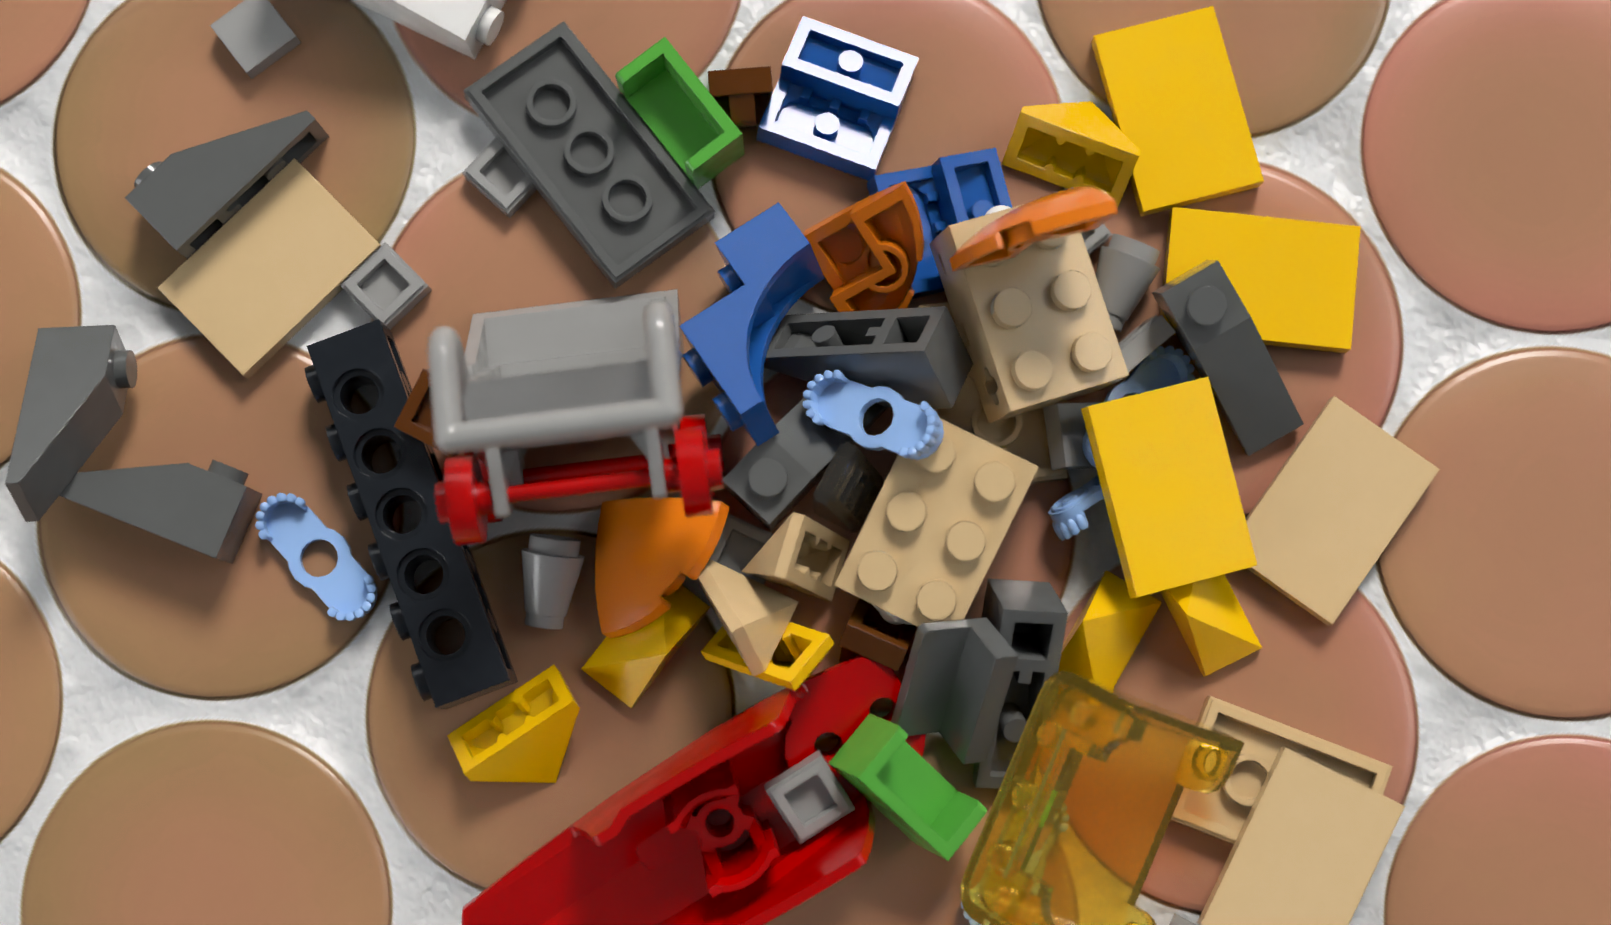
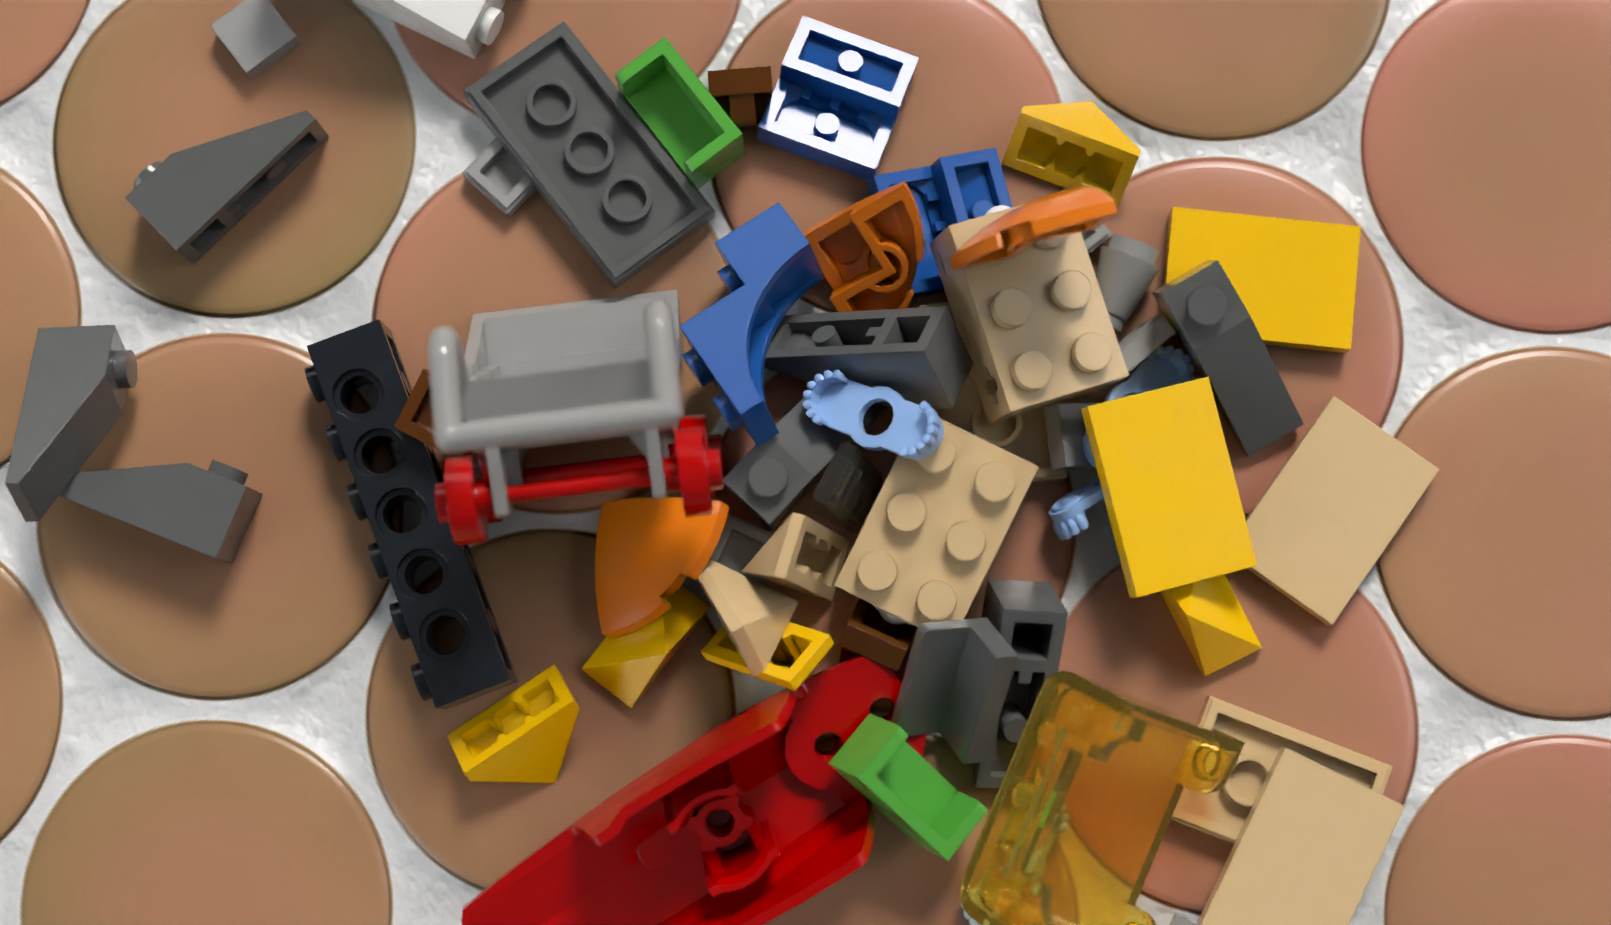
tan tile [158,158,381,379] -> none
light blue piece [255,493,377,621] -> none
light grey tile [340,242,432,329] -> none
light grey cone [521,533,585,629] -> none
light grey tile [764,750,855,844] -> none
yellow slope [1055,570,1162,713] -> none
yellow tile [1091,6,1264,217] -> none

